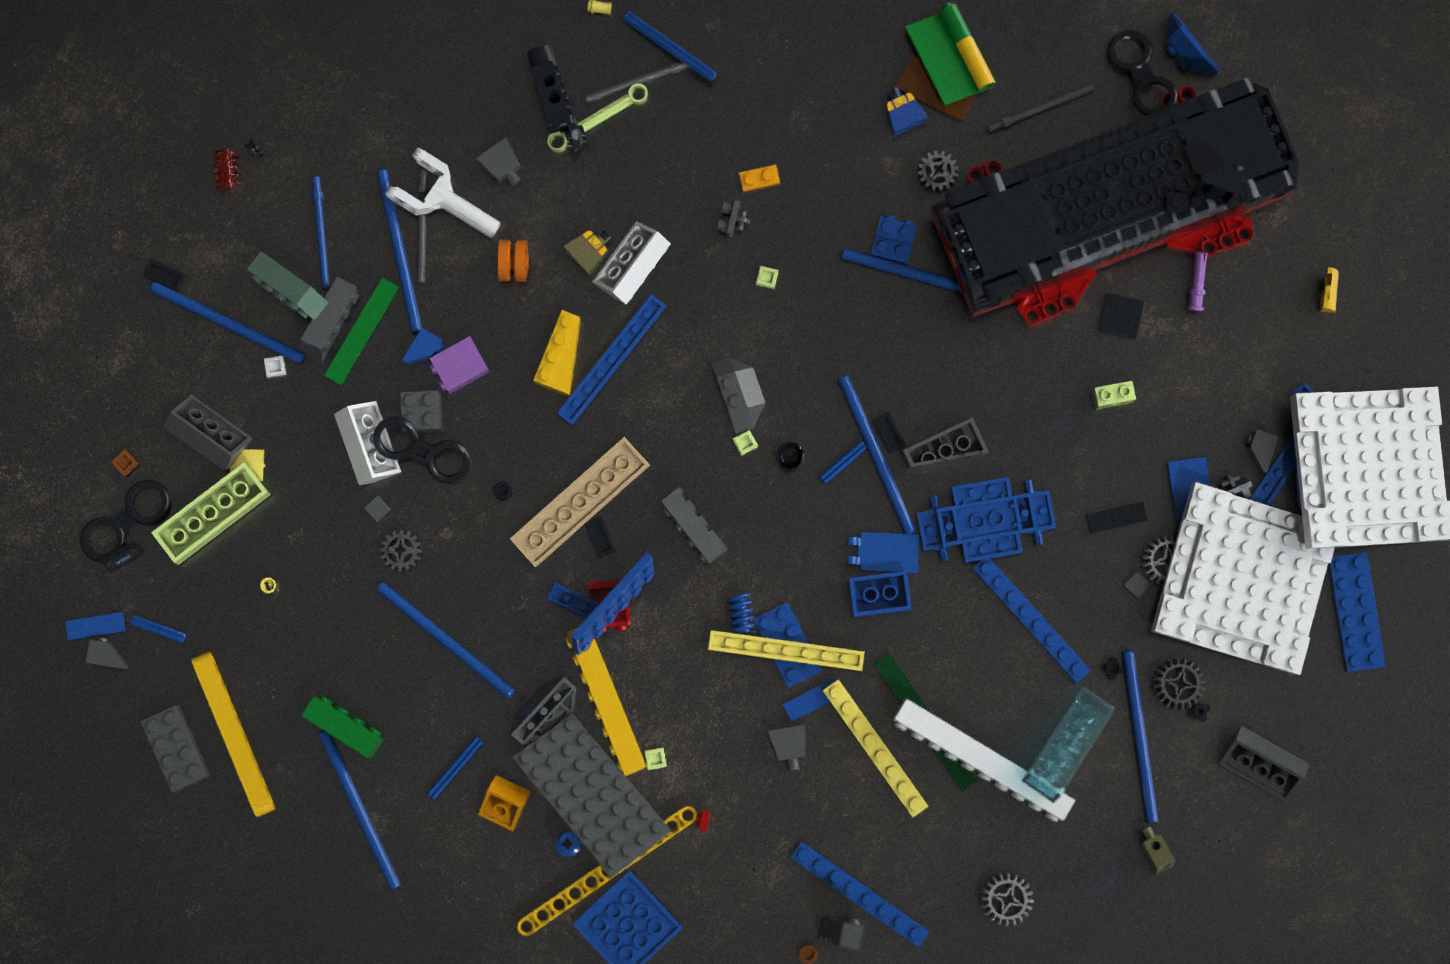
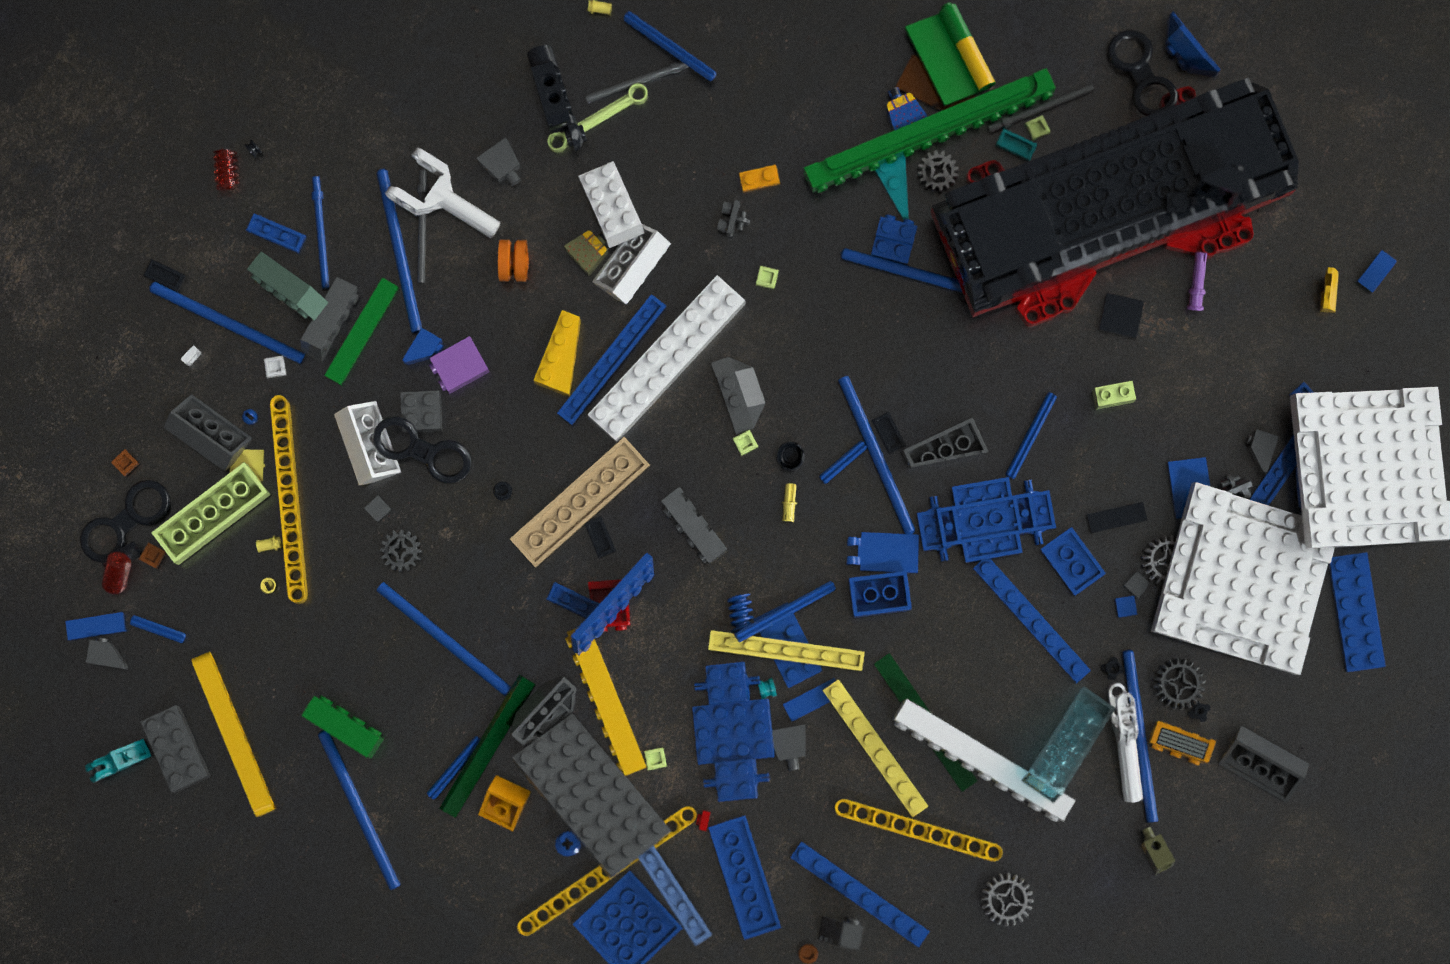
none -> teal plate [85,739,151,782]
none -> clear red piece [102,552,131,594]
none -> dark orange plate [139,542,166,569]
none -> white tile [181,345,202,366]
none -> blue hinge [242,409,258,425]
none -> blue tile [246,214,306,254]
none -> light yellow pin [256,535,282,553]
none -> yellow beam [270,395,308,604]
none -> dark green tile [439,675,535,818]
none -> white brick [579,161,644,248]
none -> white brick [588,275,745,443]
none -> medium blue tile [638,846,712,946]
none -> blue piece [692,662,775,802]
none -> blue plate [708,816,781,940]
none -> blue axle [734,581,836,642]
none -> teal wheel [758,678,777,699]
none -> light yellow axle [782,483,797,522]
none -> green brick [803,68,1056,193]
none -> yellow beam [834,799,1002,861]
none -> teal wing [874,155,909,220]
none -> teal tile [995,128,1038,162]
none -> blue axle [1006,392,1057,479]
none -> yellowish green tile [1025,115,1050,141]
none -> blue plate [1040,527,1106,596]
none -> white piece [1108,682,1143,802]
none -> blue tile [1115,596,1138,618]
none -> wedge [1148,721,1216,766]
none -> blue slope [1358,250,1397,293]

